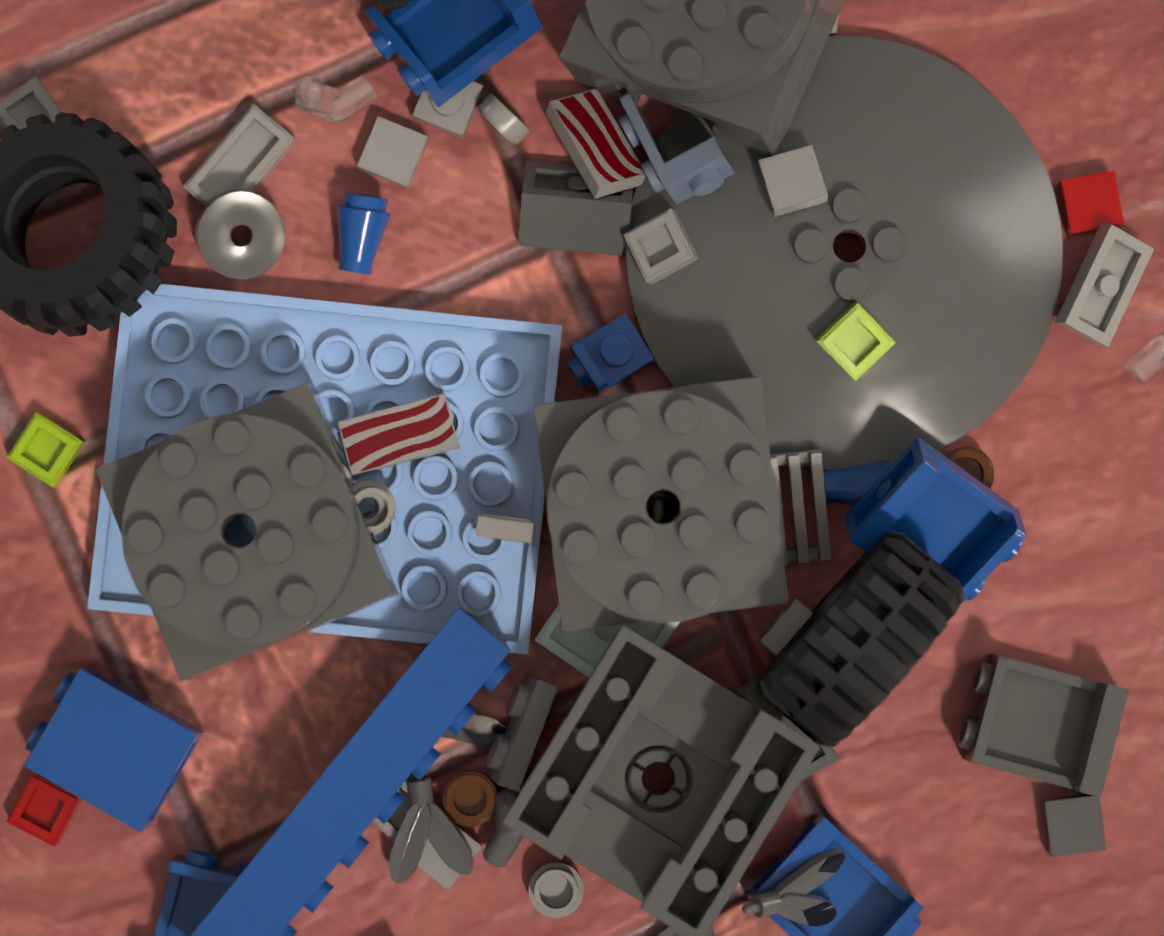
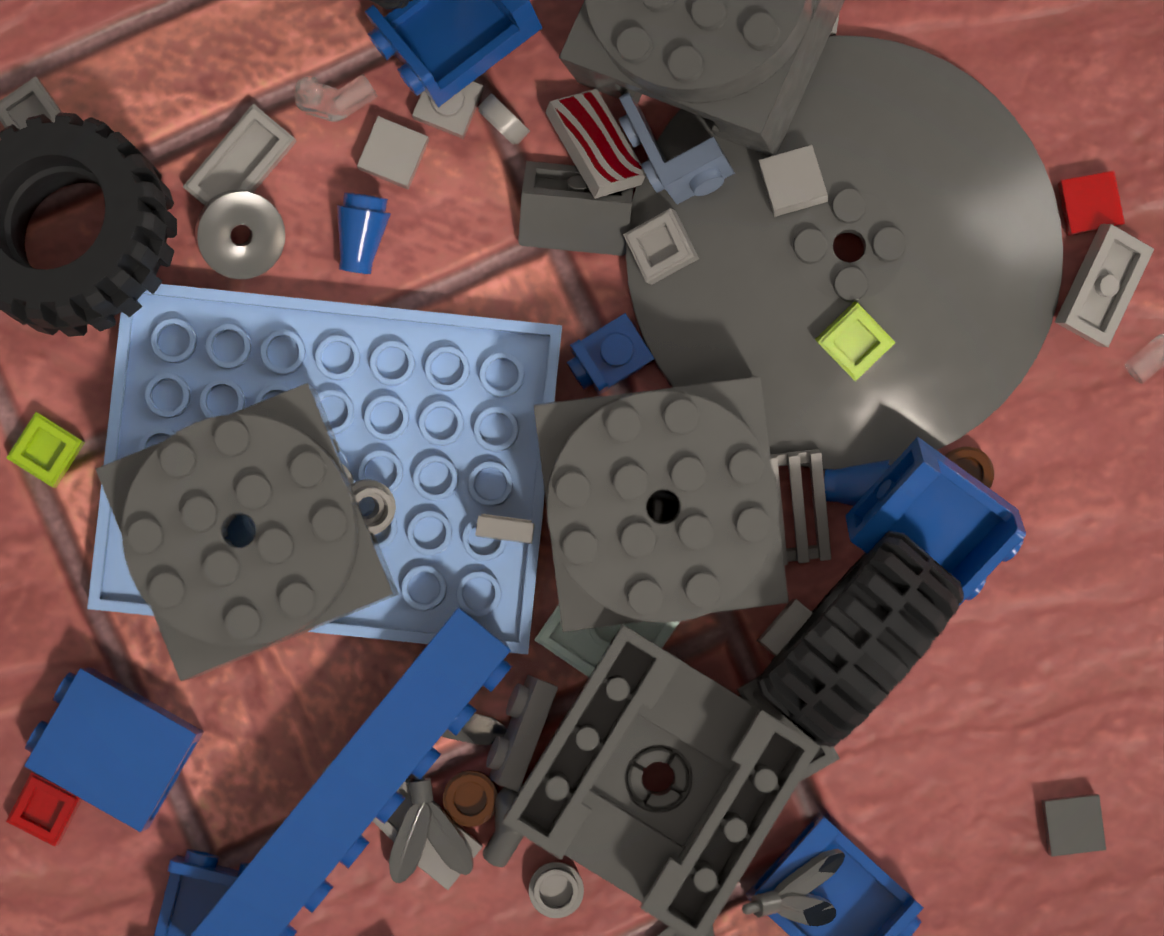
tile [338,394,460,476] -> none
dark grey panel [958,653,1129,798] -> none

